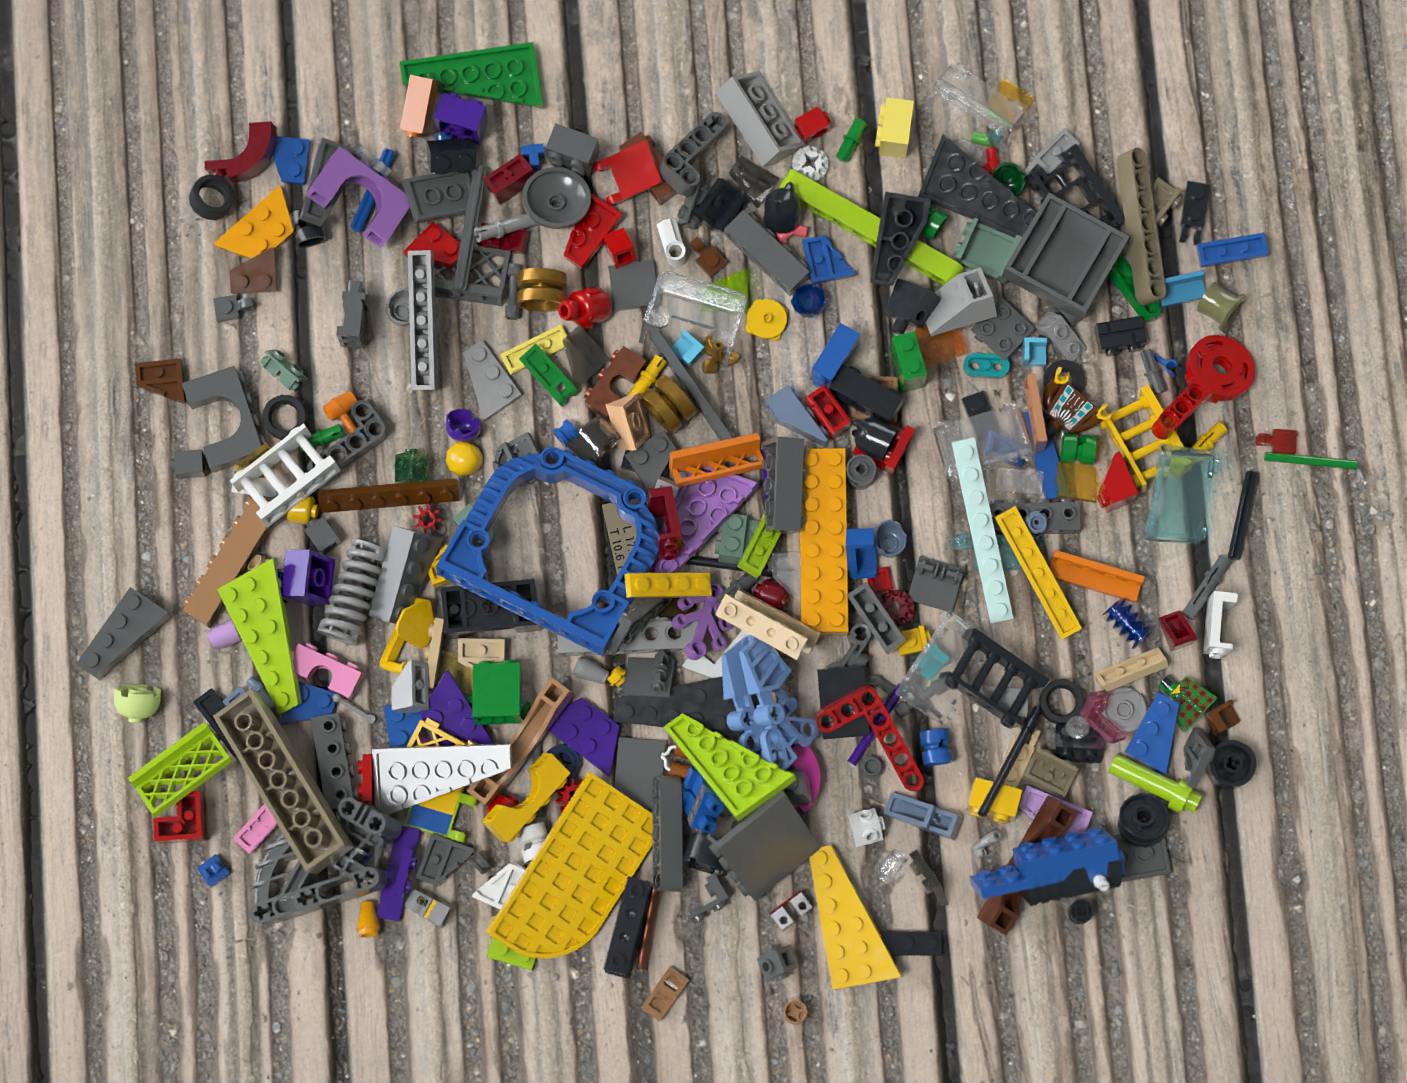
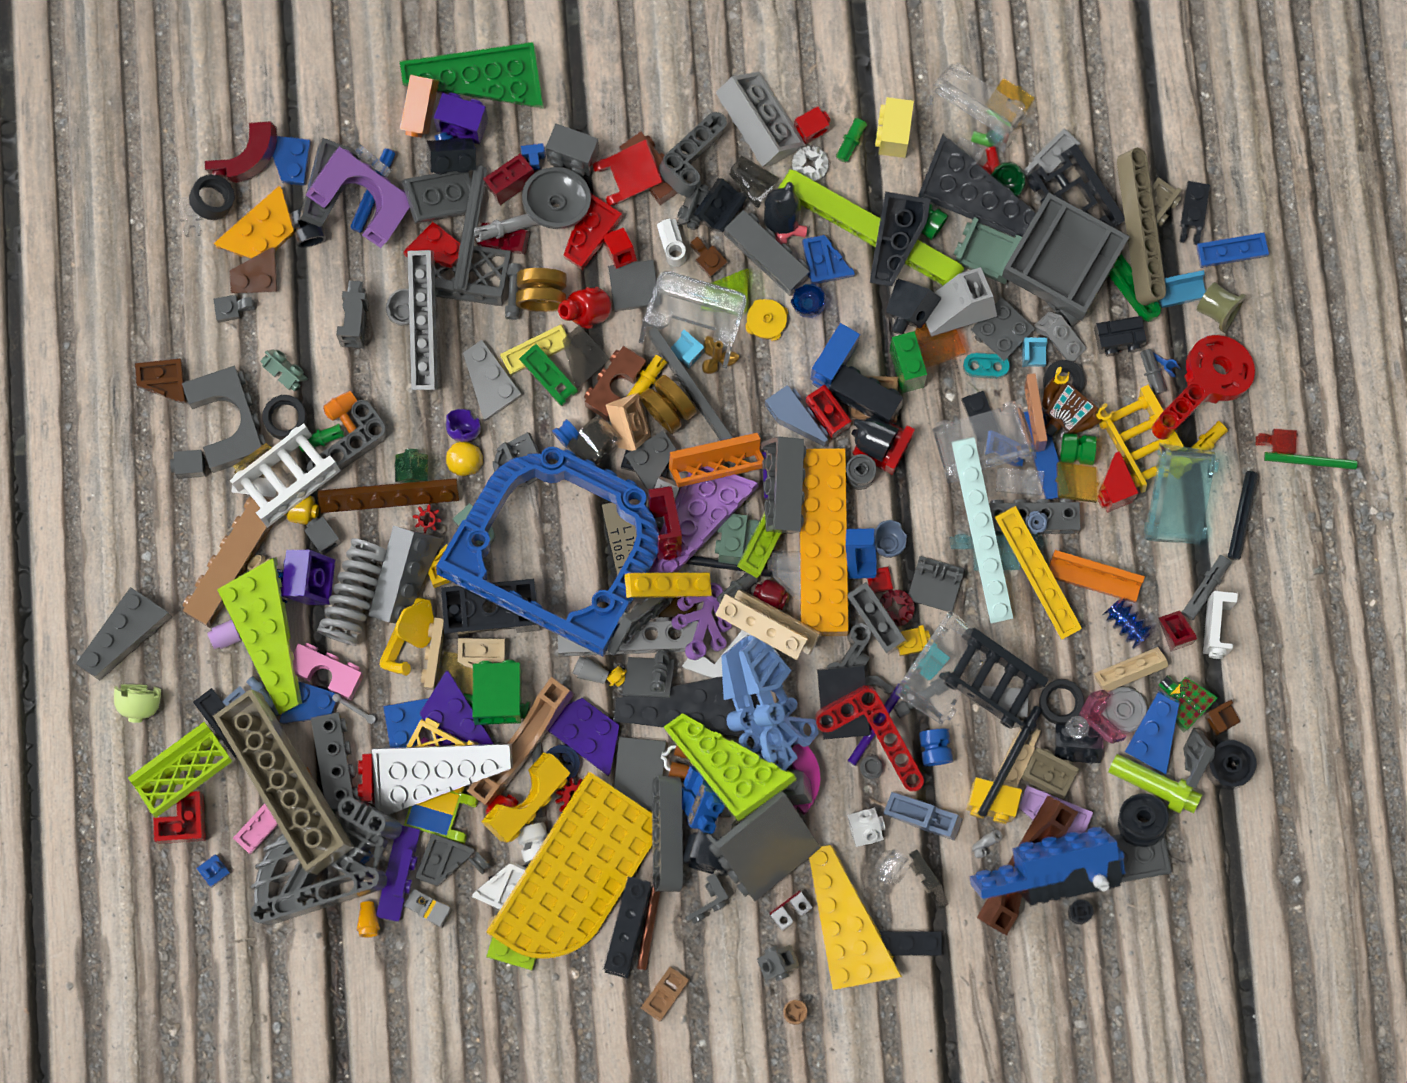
light grey slope [392,660,429,714] -> none

